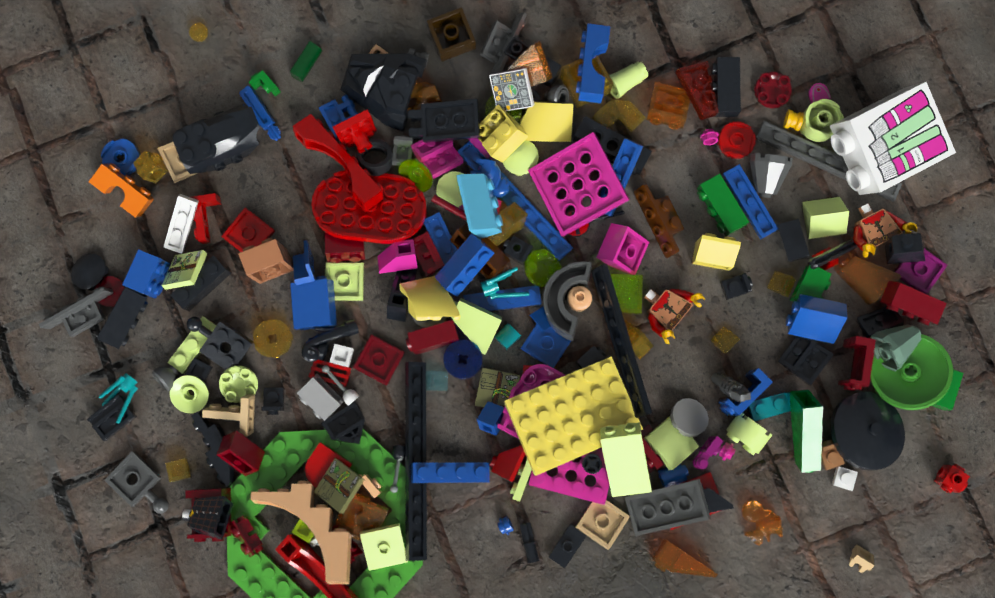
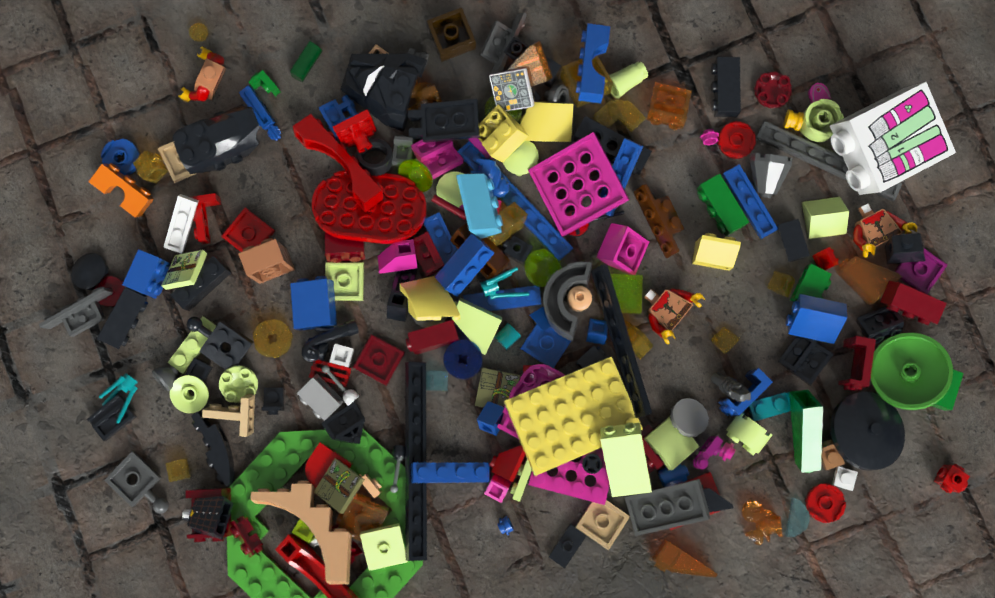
dark red brick [217,430,265,476] -> none
blue panel [293,240,315,285] -> none
black axle [520,522,539,563] -> none
clear red wing [675,61,719,120] -> none
black bracket [720,273,753,300] -> none
black axle [808,239,857,269] -> none
tan tile [849,544,875,573] -> none
sand green cone [871,324,922,371] -> none
none -> torso [178,47,226,102]
none -> dark pink slope [484,473,512,503]
none -> blue slope [586,318,608,345]
none -> clear light blue tile [785,498,810,537]
none -> red tile [805,483,846,523]

